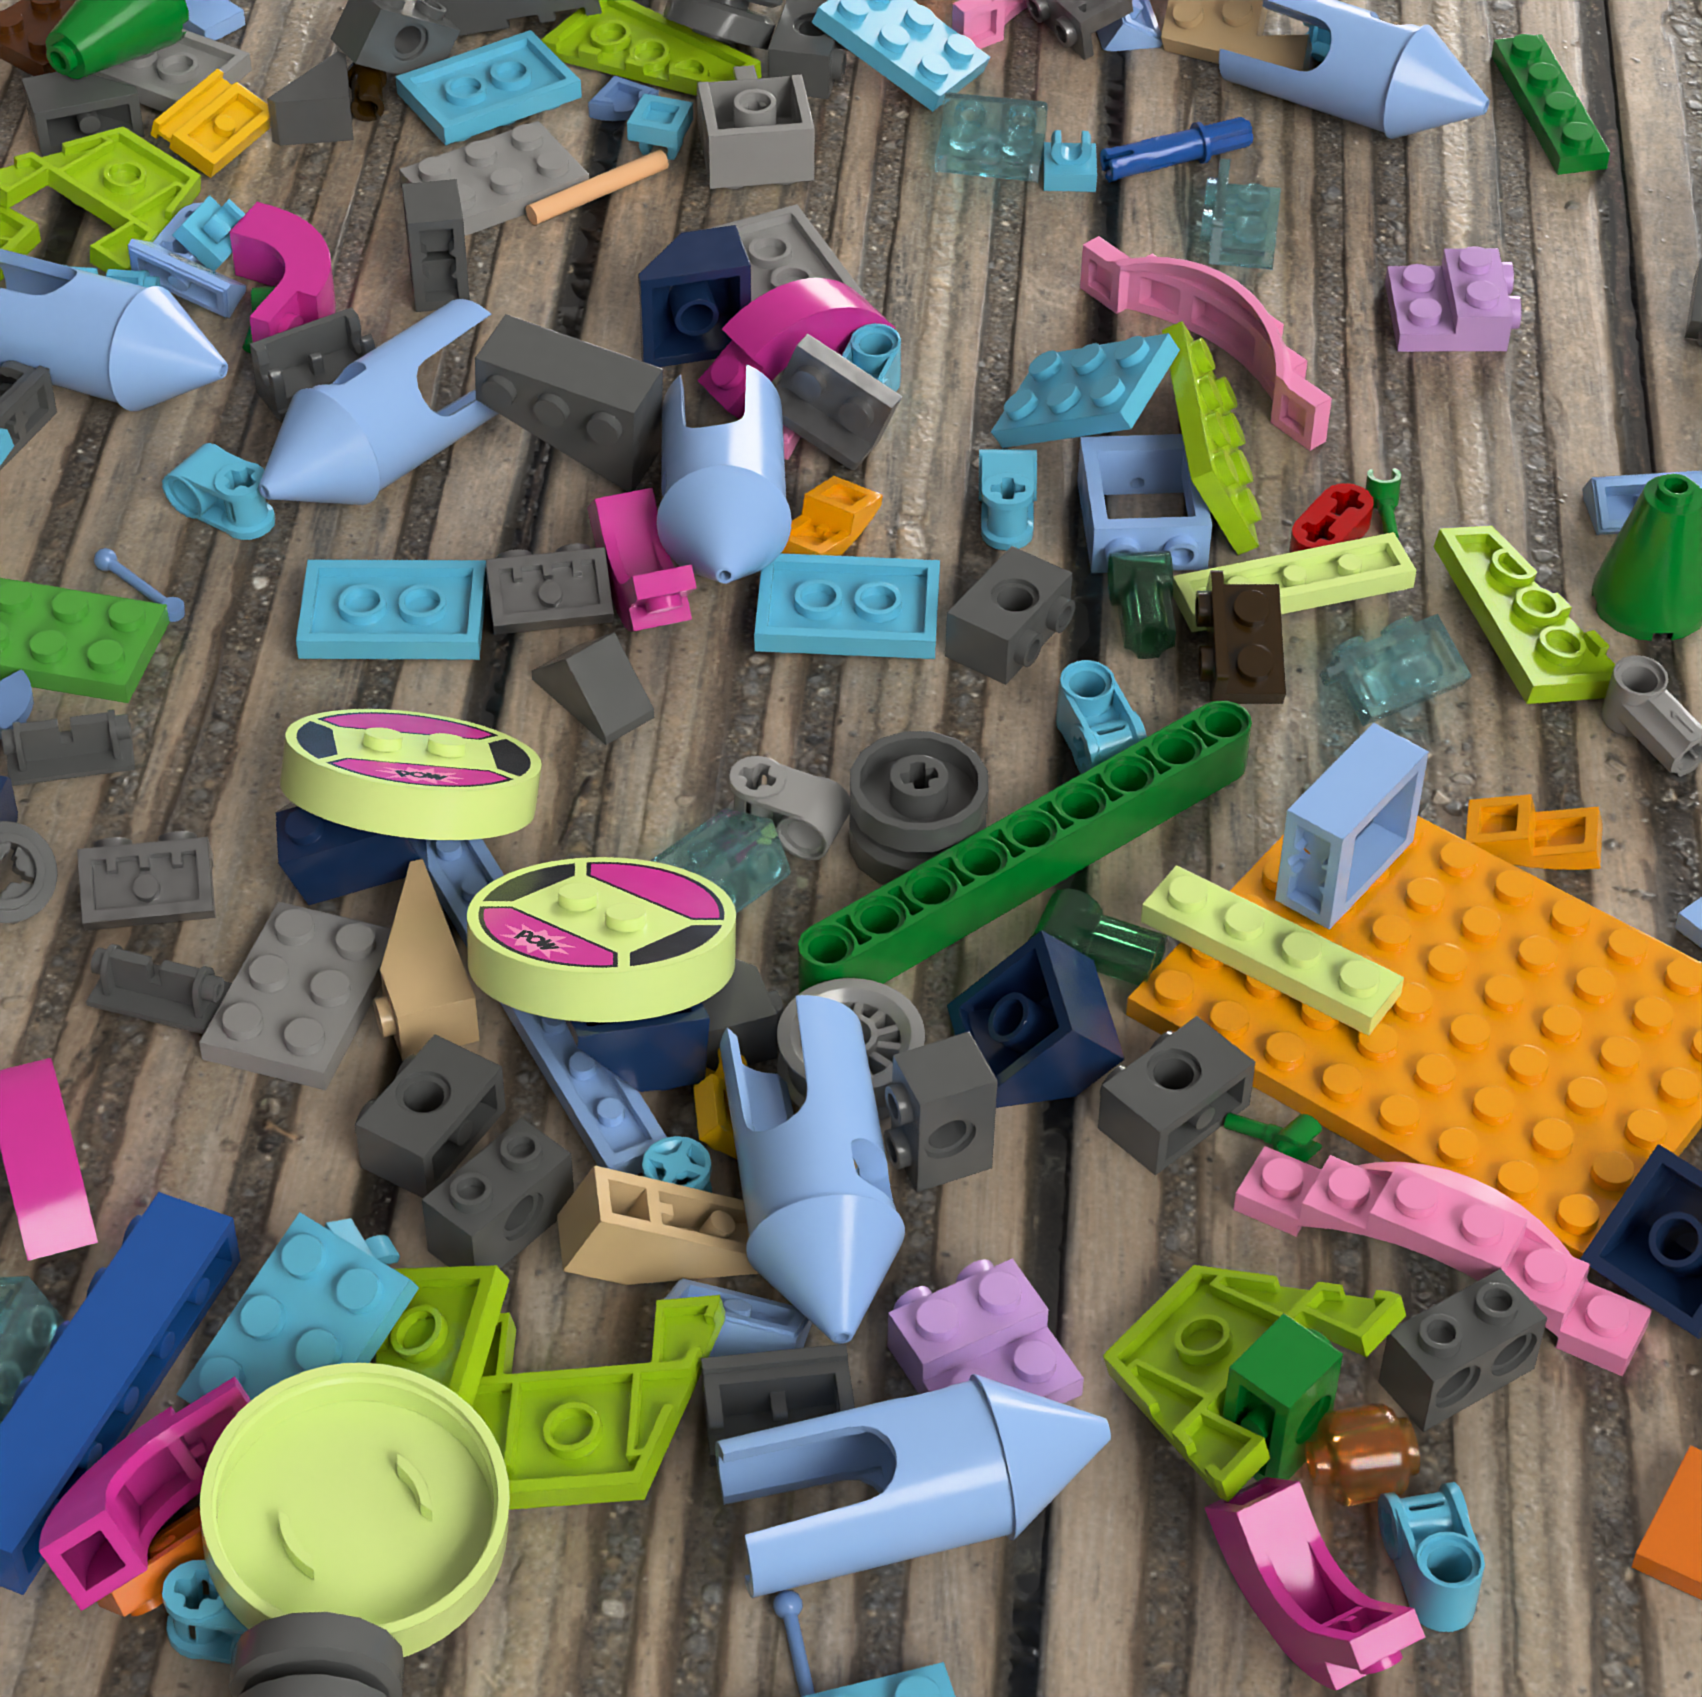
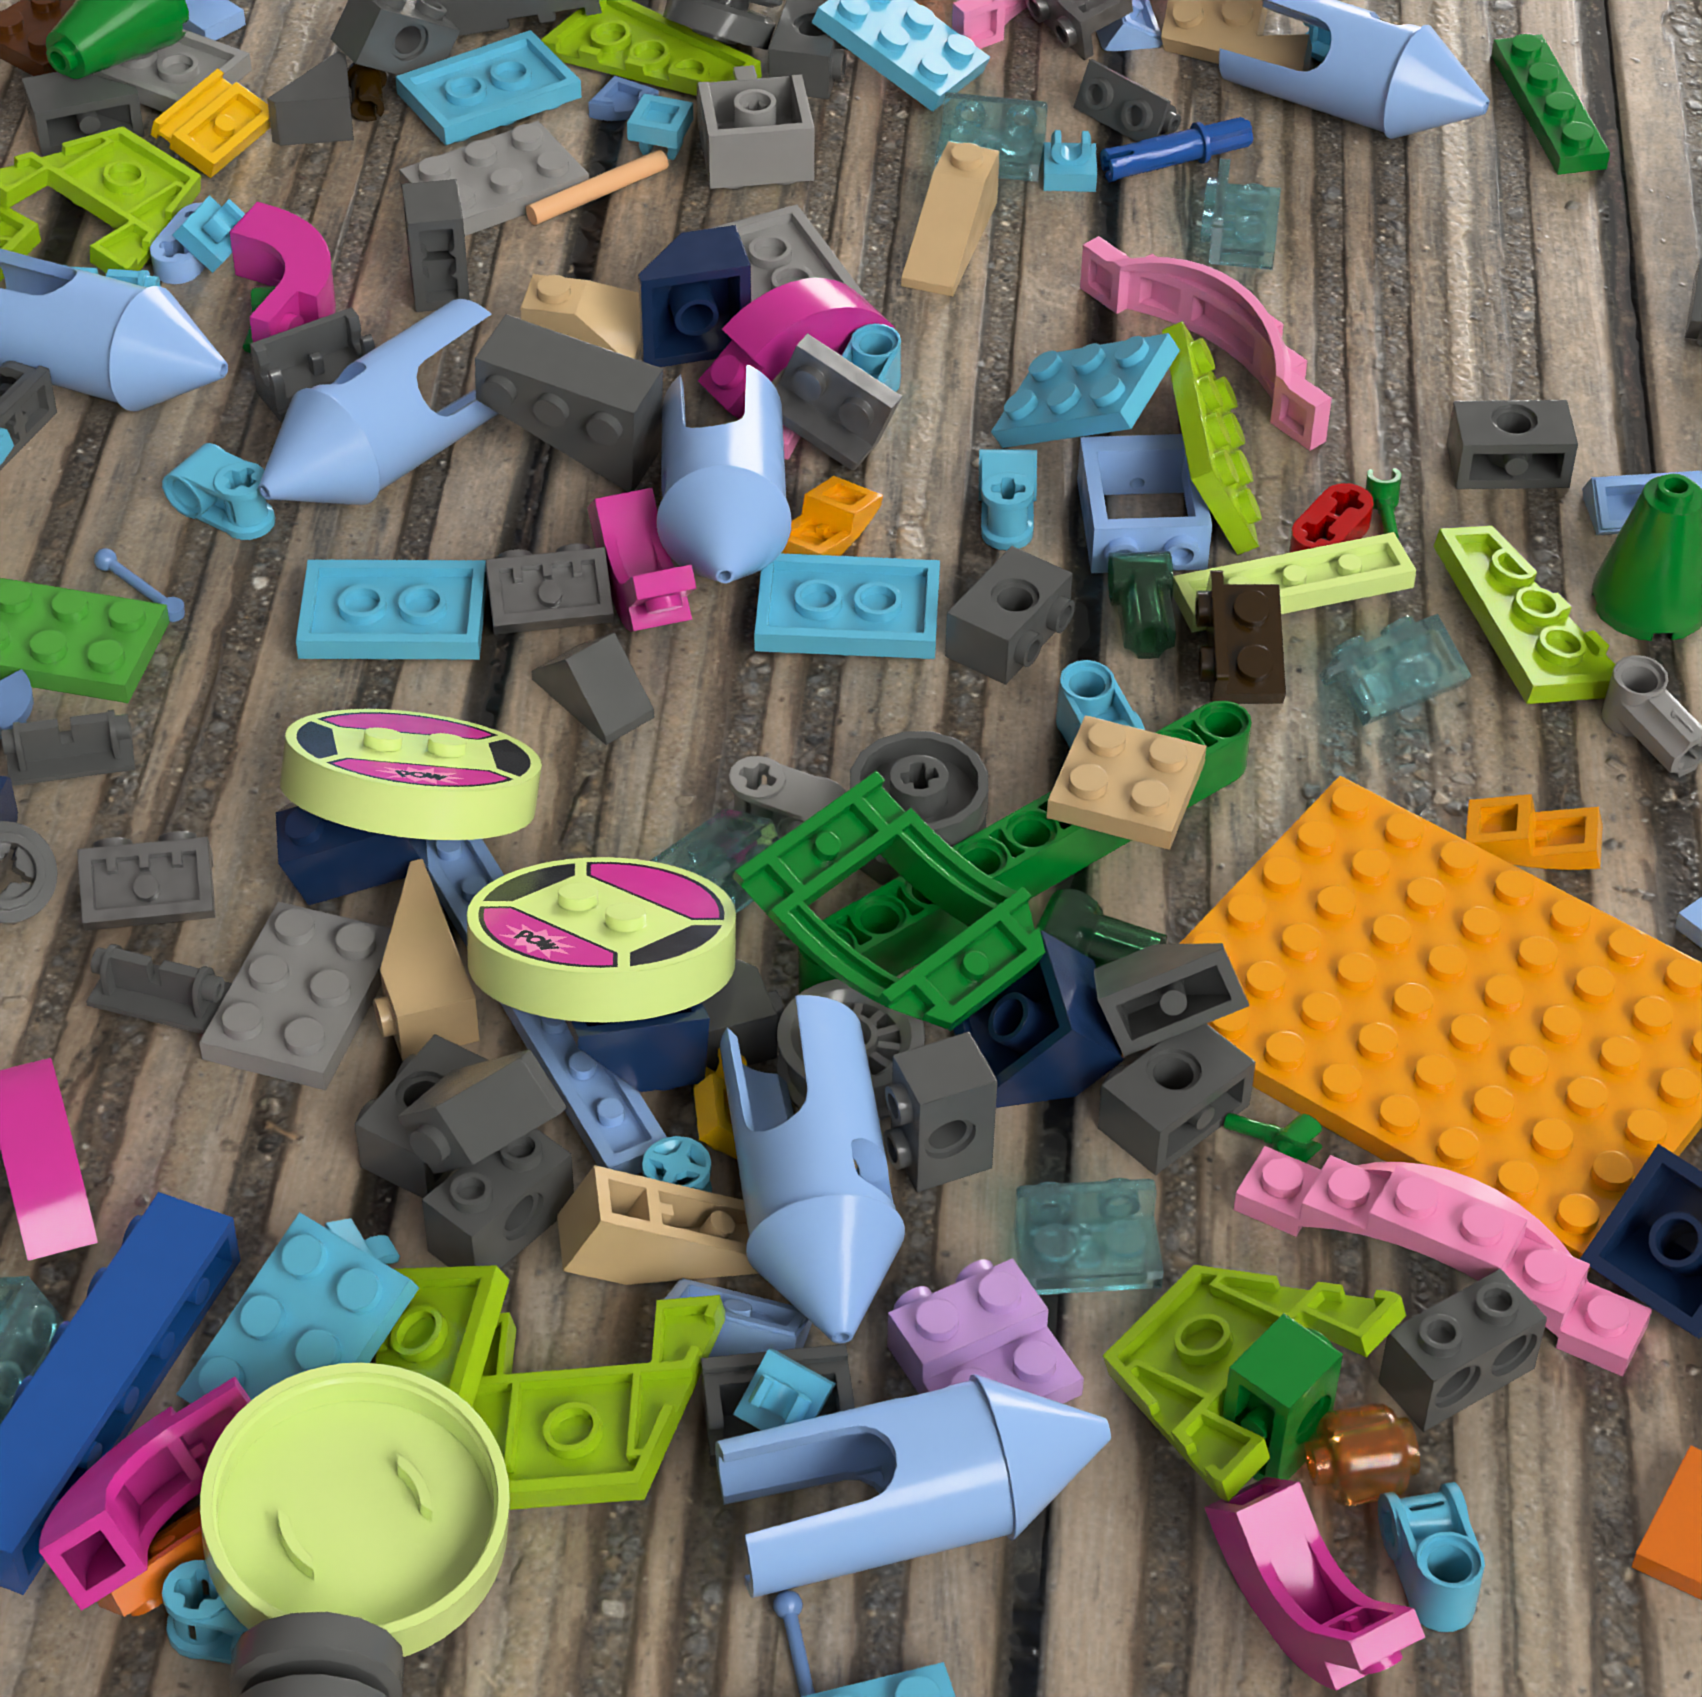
light blue slope [128,239,246,318] -> none
yellowish green plate [1141,865,1404,1036] -> none
light blue window [1275,723,1429,930] -> none
lavender plate [1385,246,1521,352] -> none
none -> dark grey slope [397,1049,567,1174]
none -> tan slope [520,274,641,359]
none -> green wedge [732,771,1045,1031]
none -> medium azure tile [733,1348,836,1430]
none -> tan slope [901,141,1000,297]
none -> clear light blue bracket [1013,1178,1164,1295]
none -> tan plate [1047,715,1207,850]
none -> dark grey hinge [1074,59,1181,142]
none -> dark grey slope [1094,943,1249,1057]
none -> dark grey brick [1446,400,1578,489]

